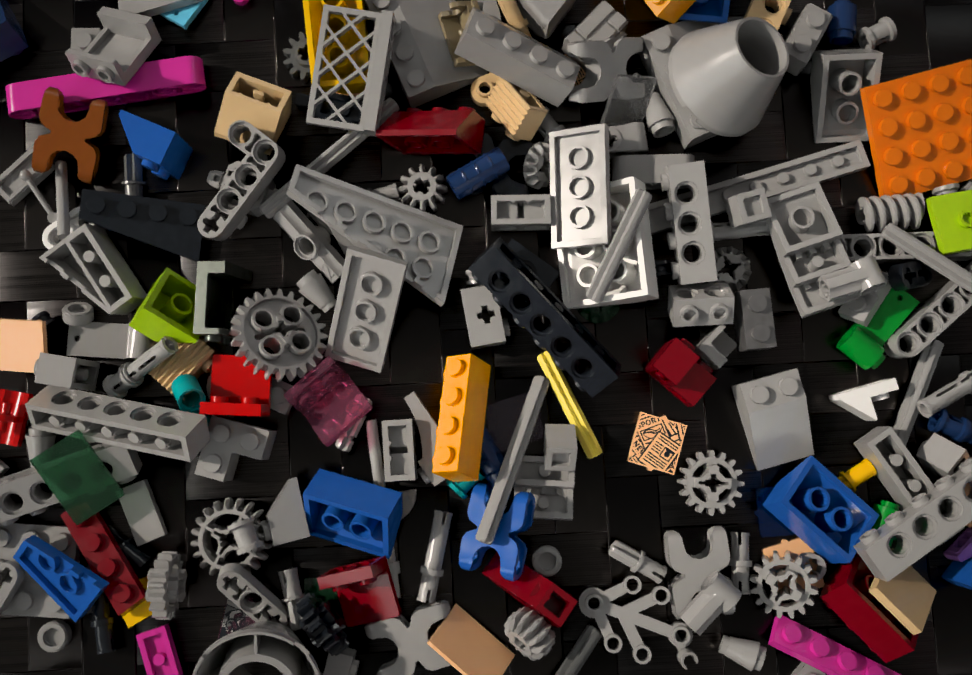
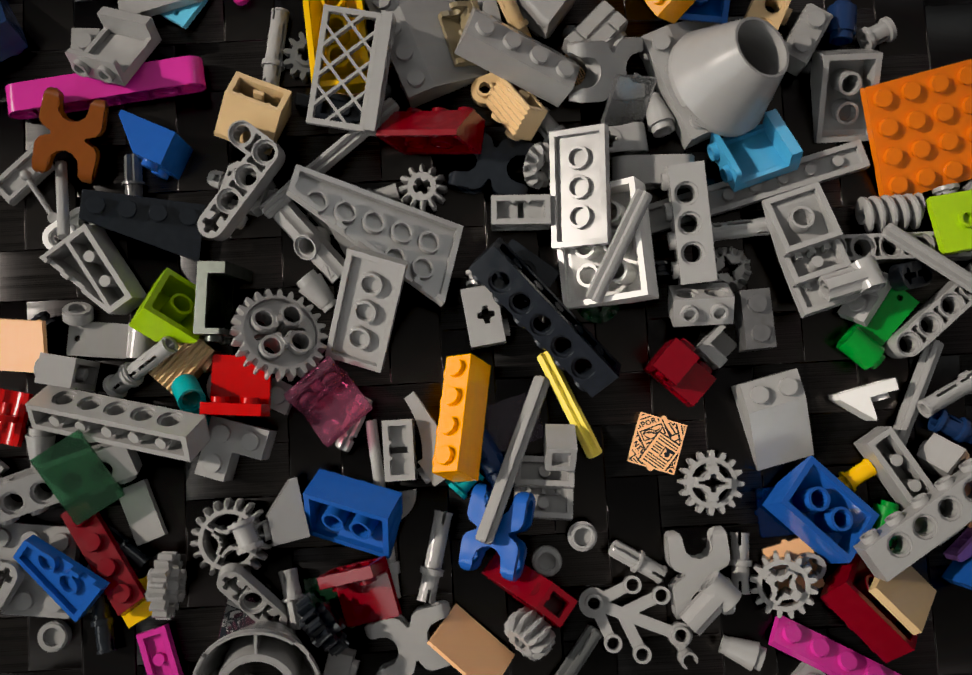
dark blue axle [446,147,510,200] -> none
light grey brick [724,187,772,228] -> none
none -> light grey pin [261,7,290,86]
none -> light grey plate [567,521,597,552]
none -> dark azure panel [707,109,803,192]

